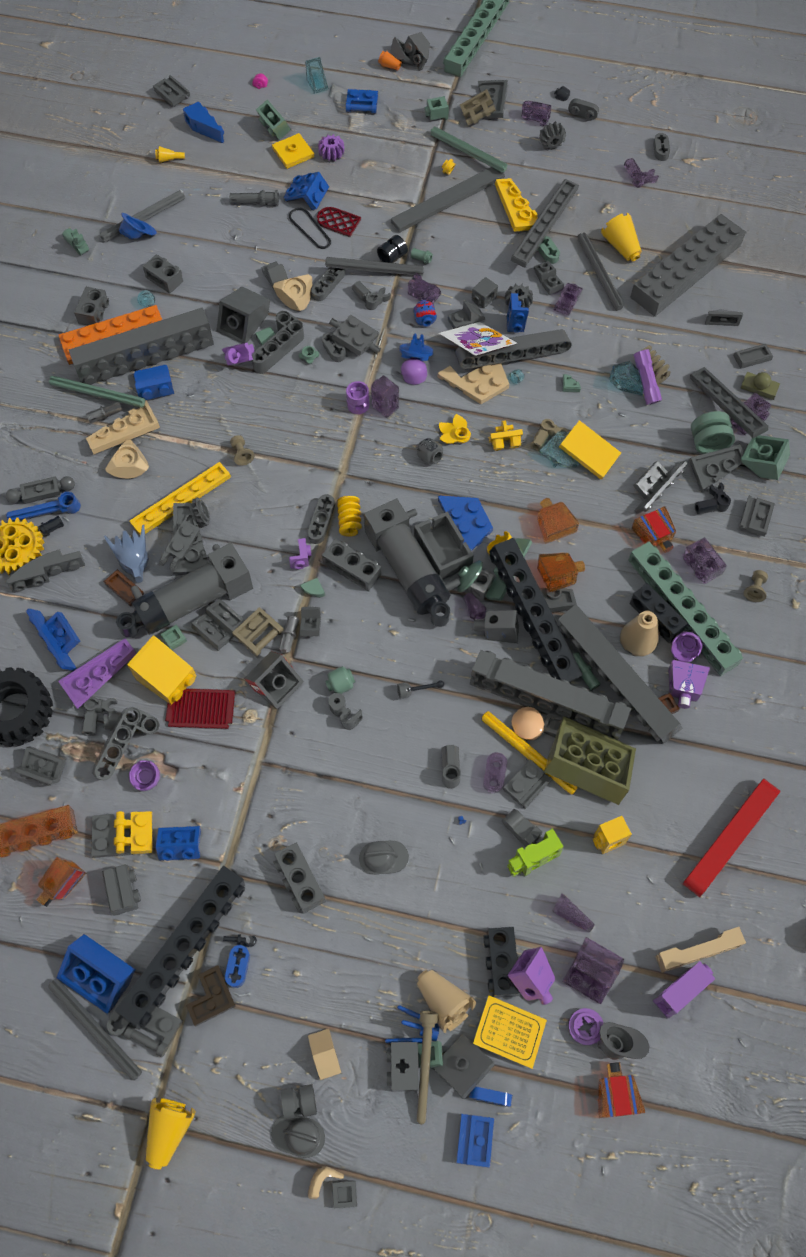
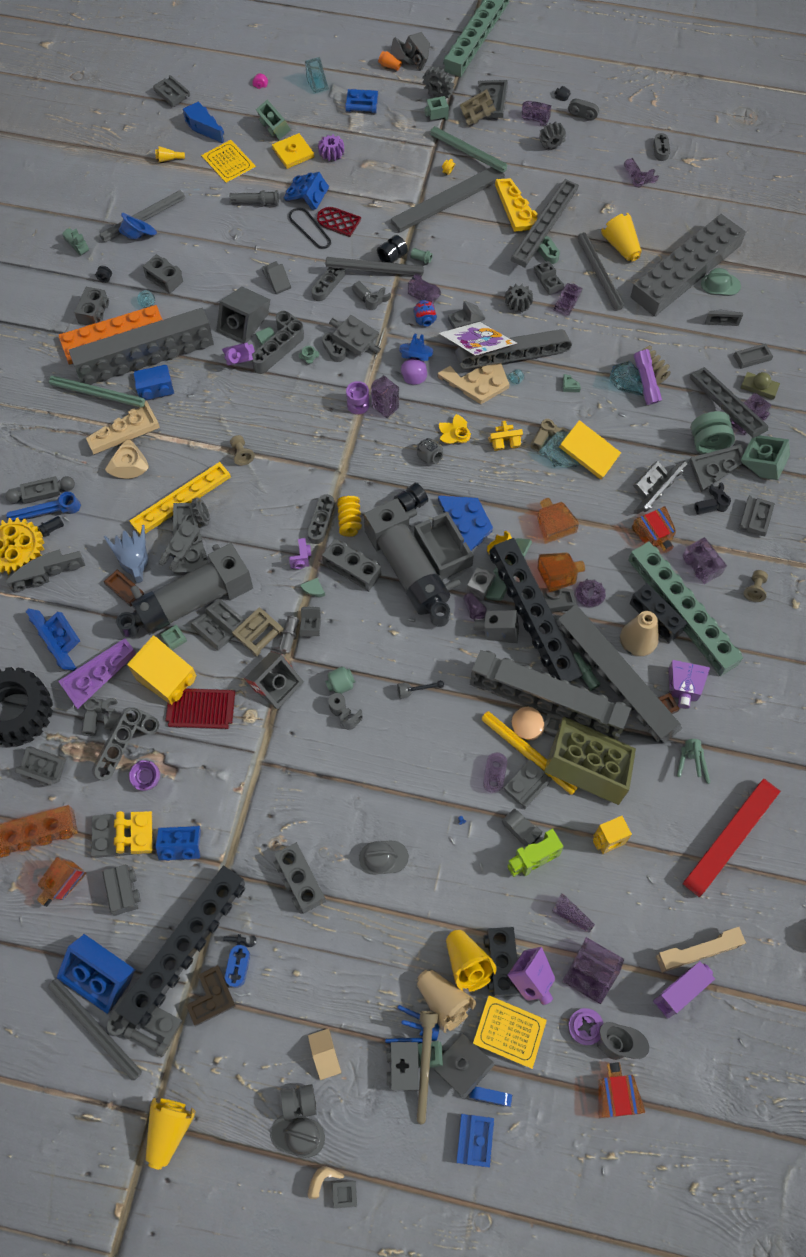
flat silver axle [86,402,122,424] -> none
tan hat [273,274,312,311] -> none
dark grey piece [441,745,461,789] -> none
sand green dish [457,560,483,592] -> none
dark grey brick [471,277,498,308] -> none
blue bracket [507,293,529,333] -> none
medium lavender hair [671,632,702,663] -> none
none -> black bush [95,266,112,282]
none -> yellow sticker [201,140,256,183]
none -> black wheel [394,482,428,512]
none -> dark grey gear [422,66,455,99]
none -> yellow cone [446,930,496,992]
none -> clear purple gear [576,579,606,607]
none -> sand green plant [677,739,710,784]
none -> sand green piece [701,268,741,295]

